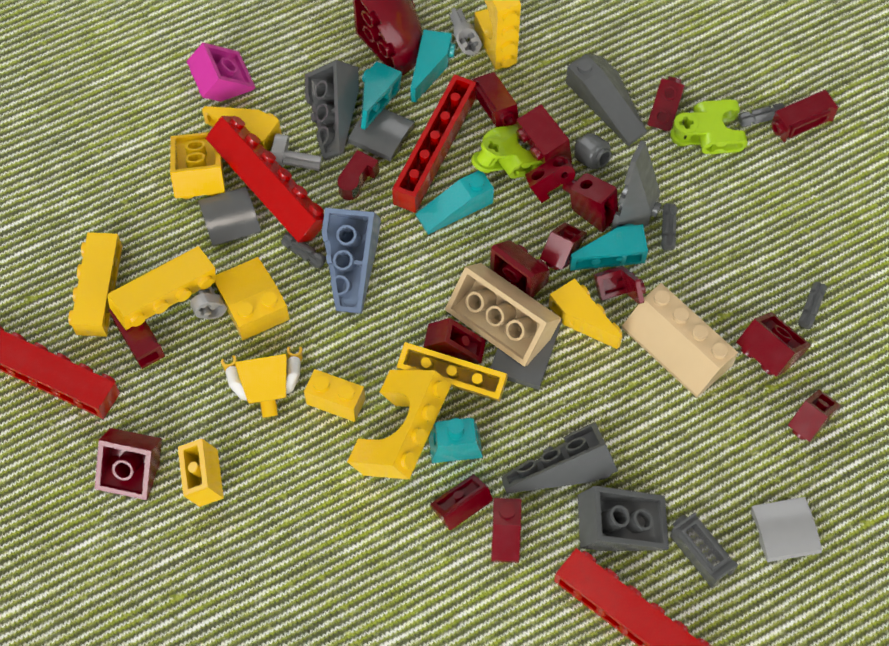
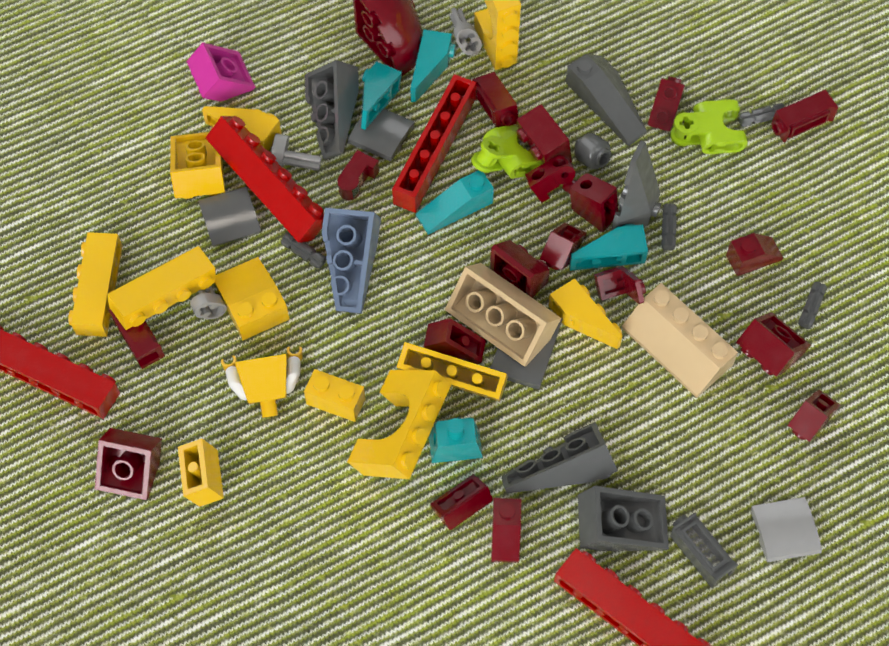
none -> dark red slope [726,233,783,276]

